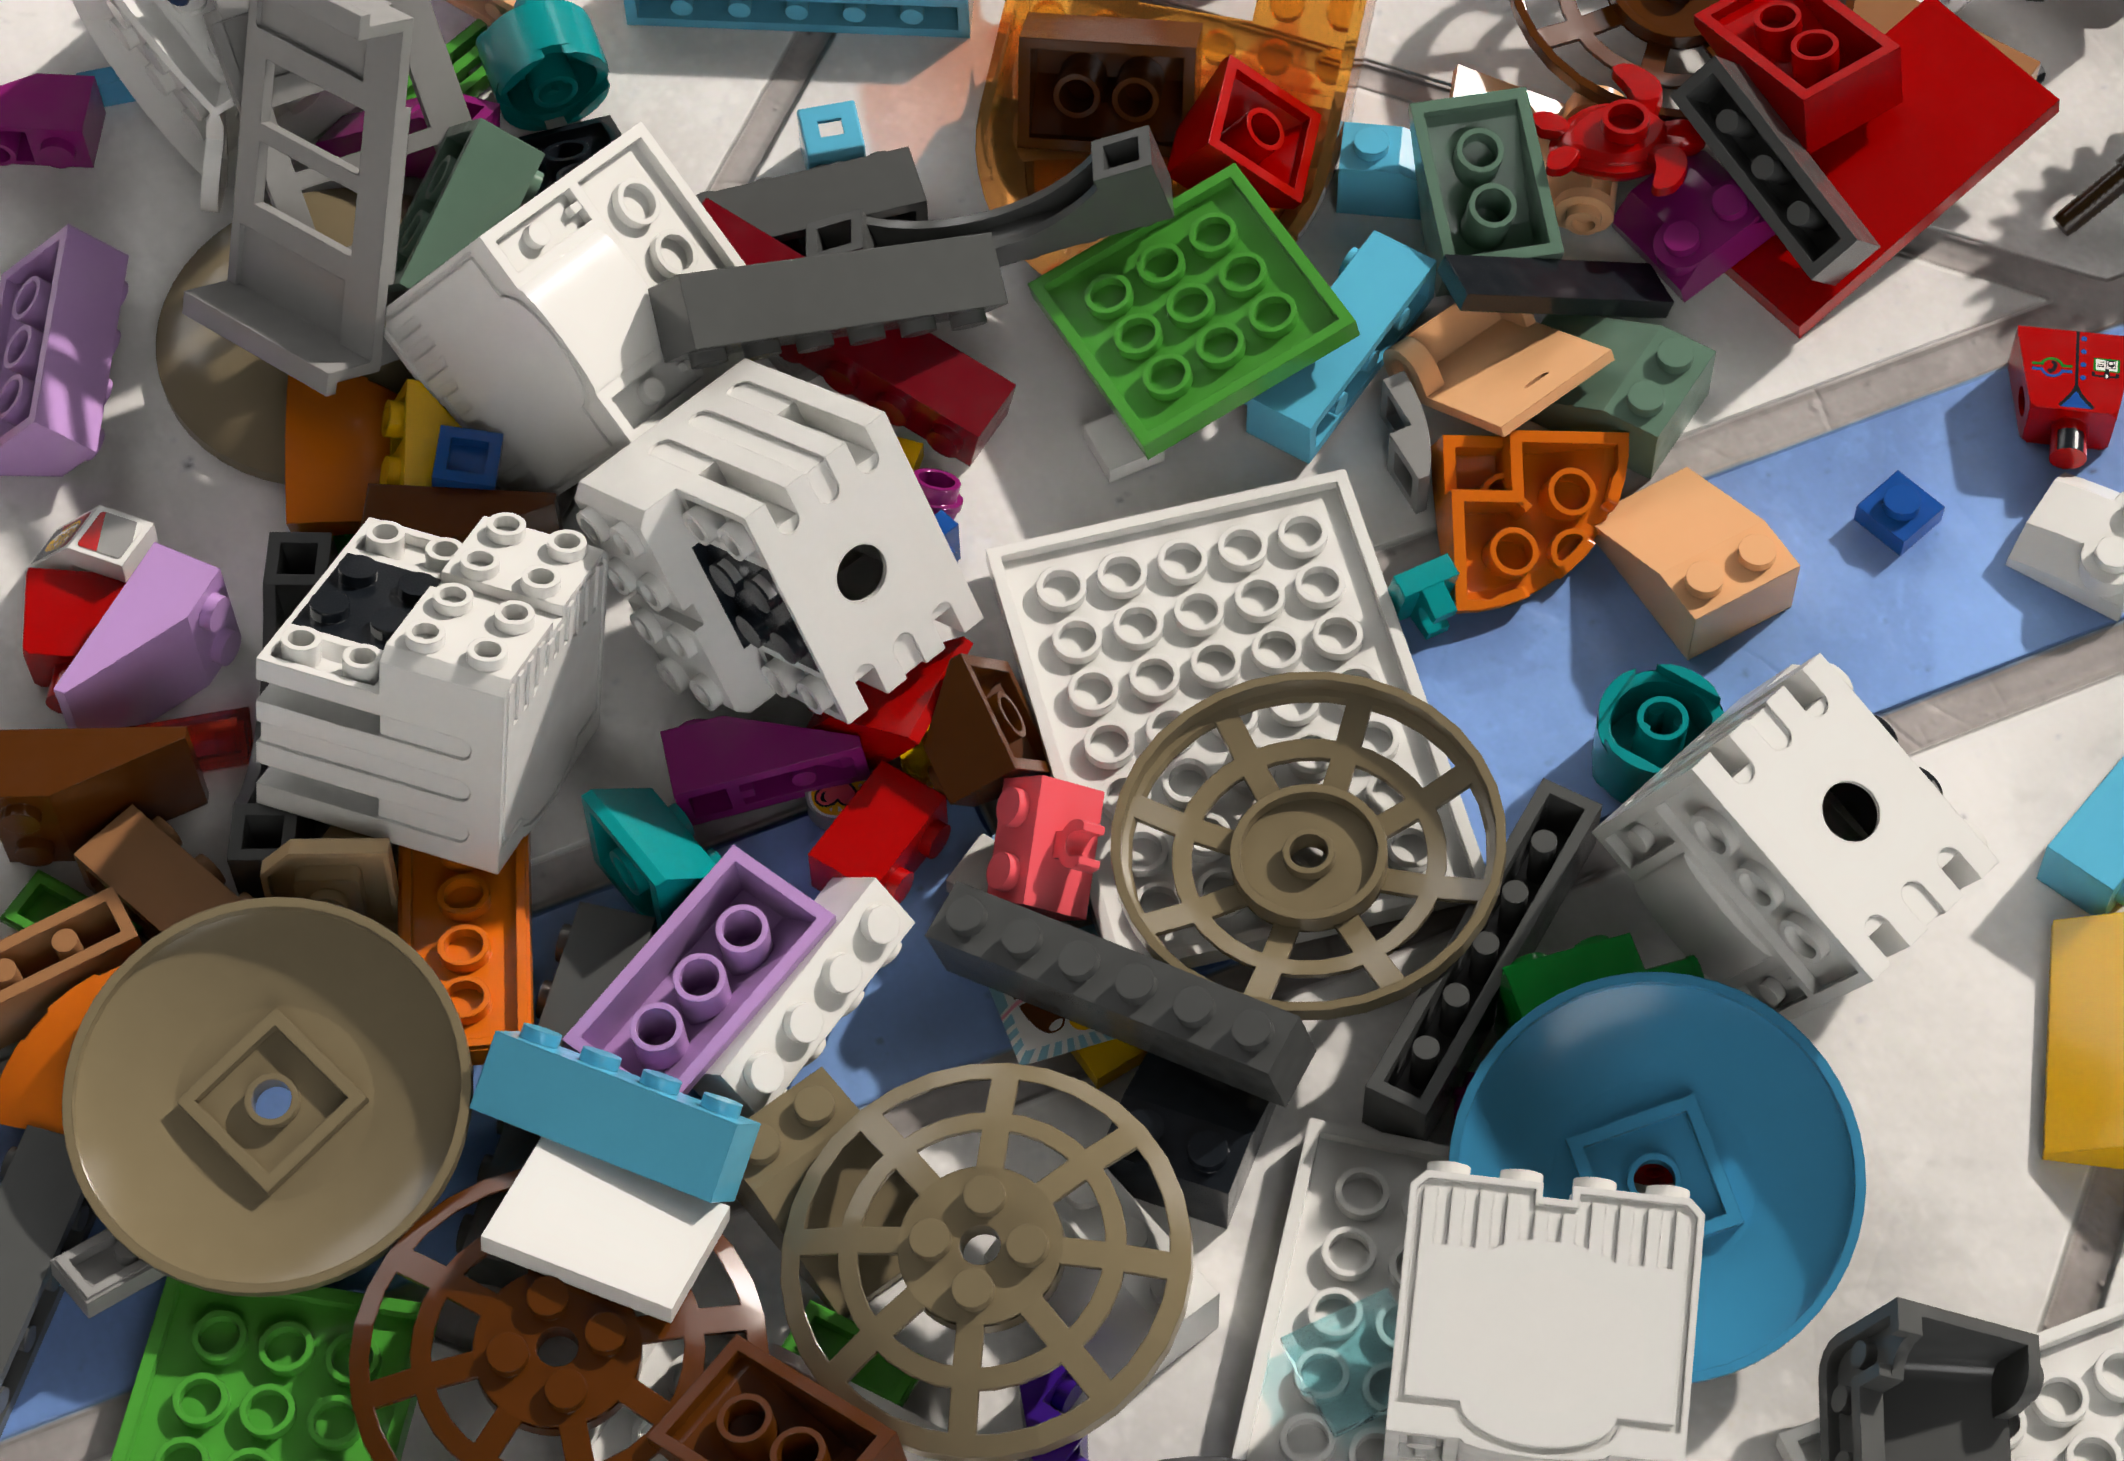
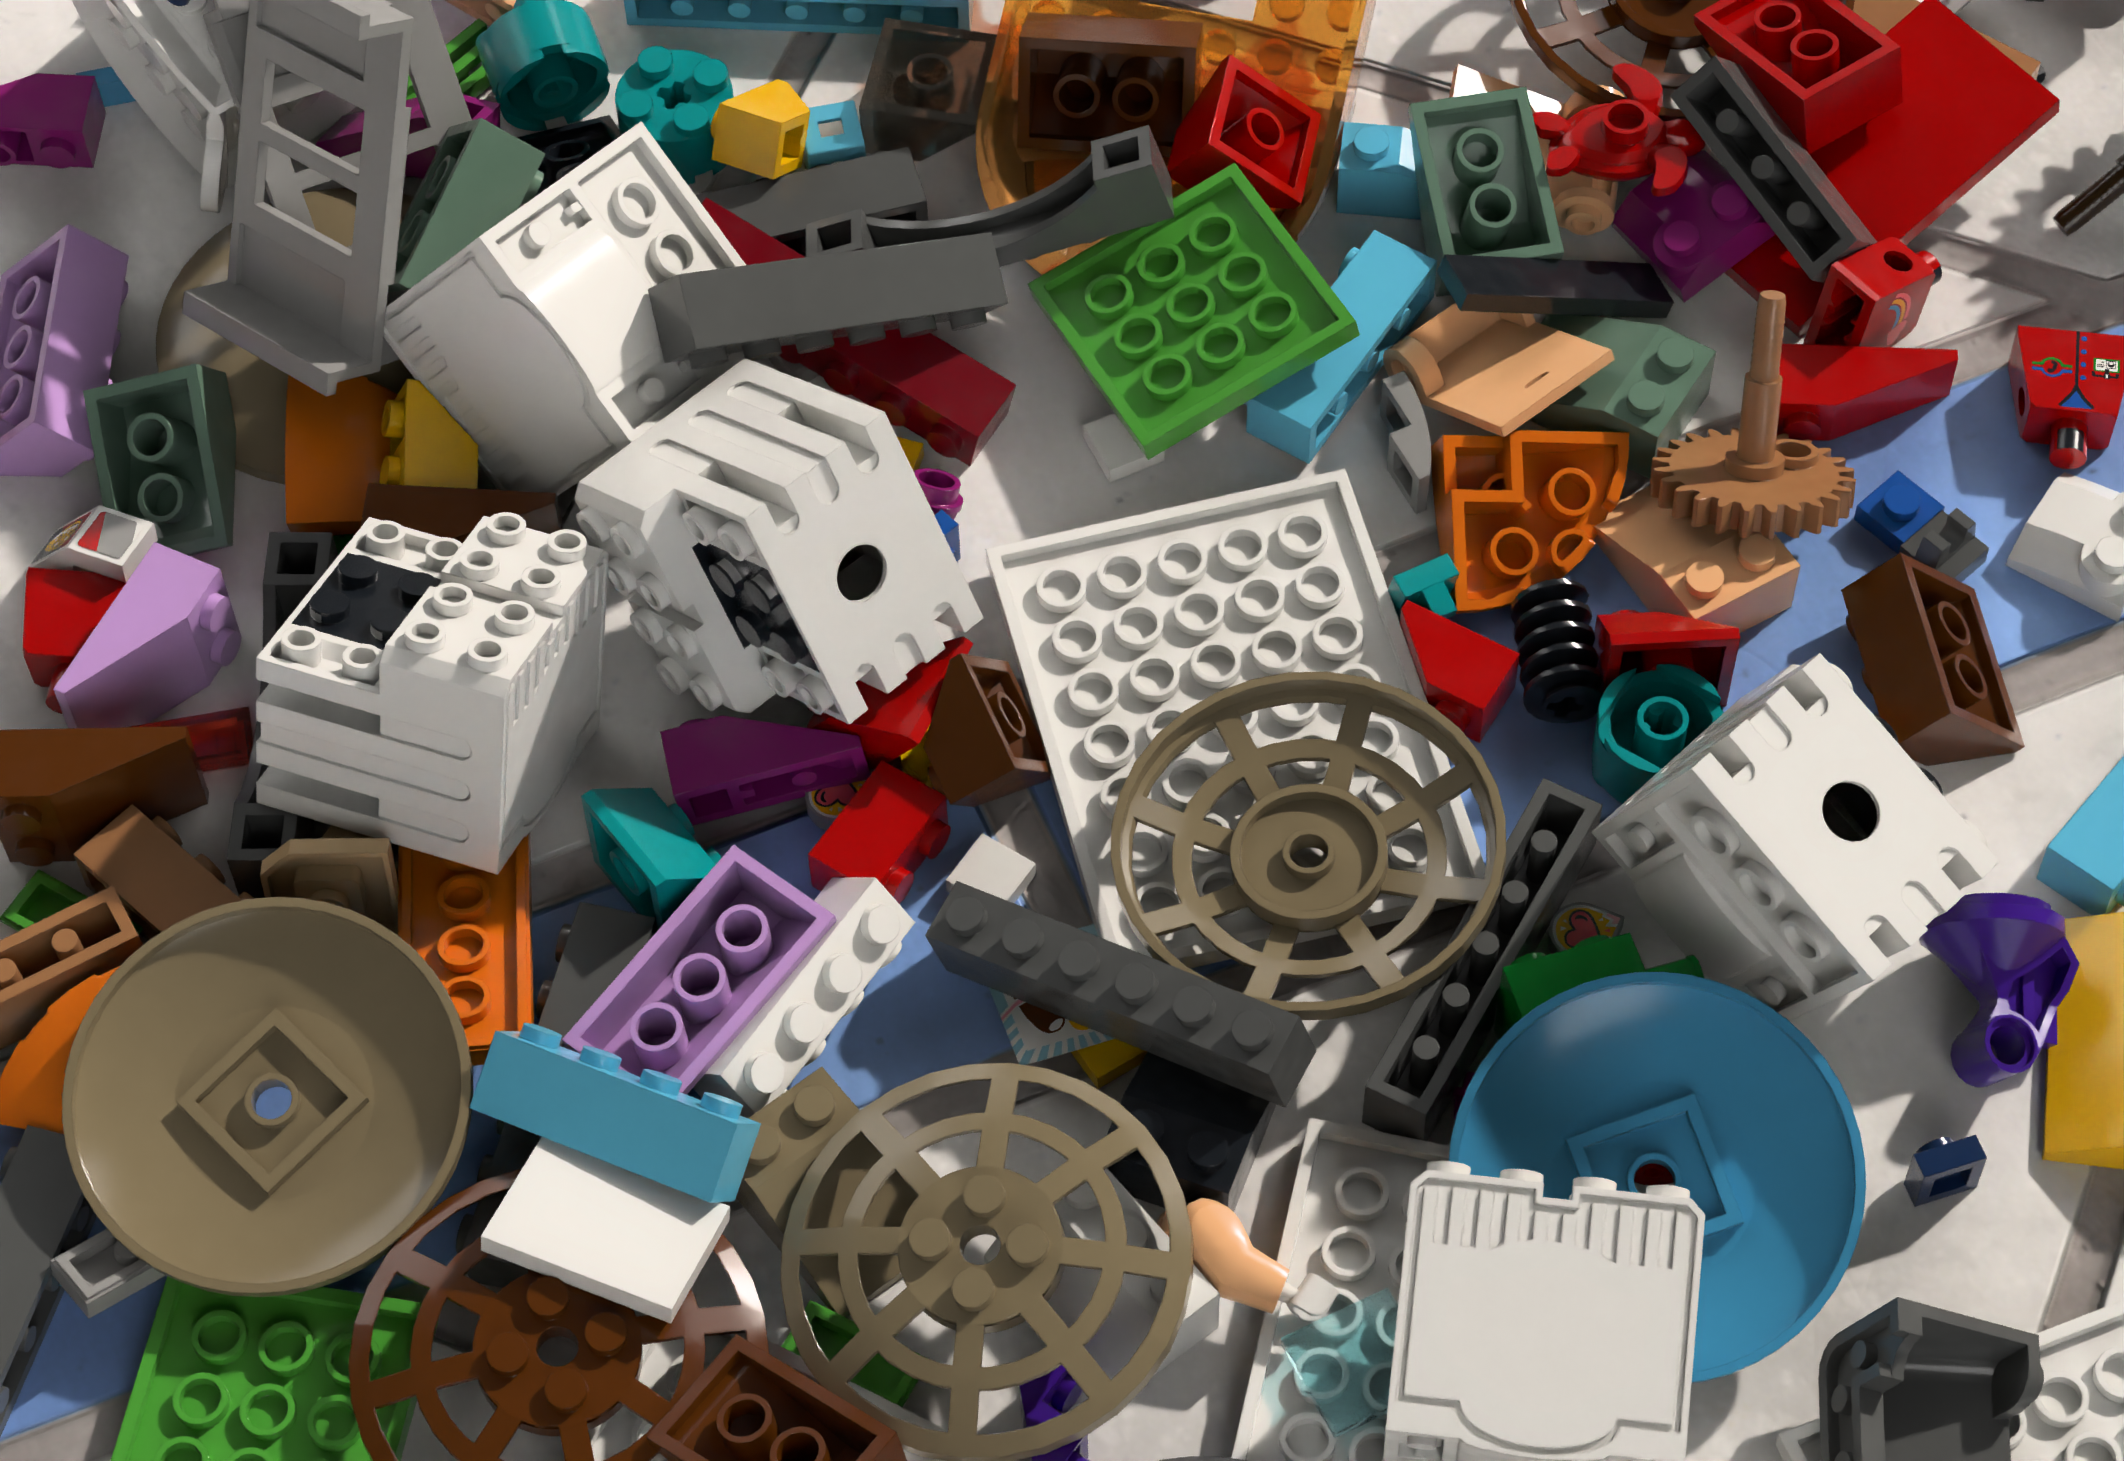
blue plate [431,425,504,490] -> none
coral brick [986,775,1105,921] -> none
none -> sand green slope [83,363,236,556]
none -> teal brick [615,46,734,185]
none -> yellow slope [711,79,810,180]
none -> clear smoke slope [859,18,1000,162]
none -> light nougat arm [1157,1198,1338,1323]
none -> red slope [1400,600,1520,743]
none -> black piece [1510,578,1603,723]
none -> tile [1547,902,1625,954]
none -> red slope [1592,609,1740,707]
none -> medium nougat gear [1650,290,1856,540]
none -> red slope [1777,344,1958,441]
none -> red torso [1803,237,1942,347]
none -> reddish brown slope [1841,553,2025,766]
none -> dark grey tile [1899,508,1989,582]
none -> dark blue plate [1904,1135,1987,1207]
none -> dark purple piece [1919,893,2080,1088]

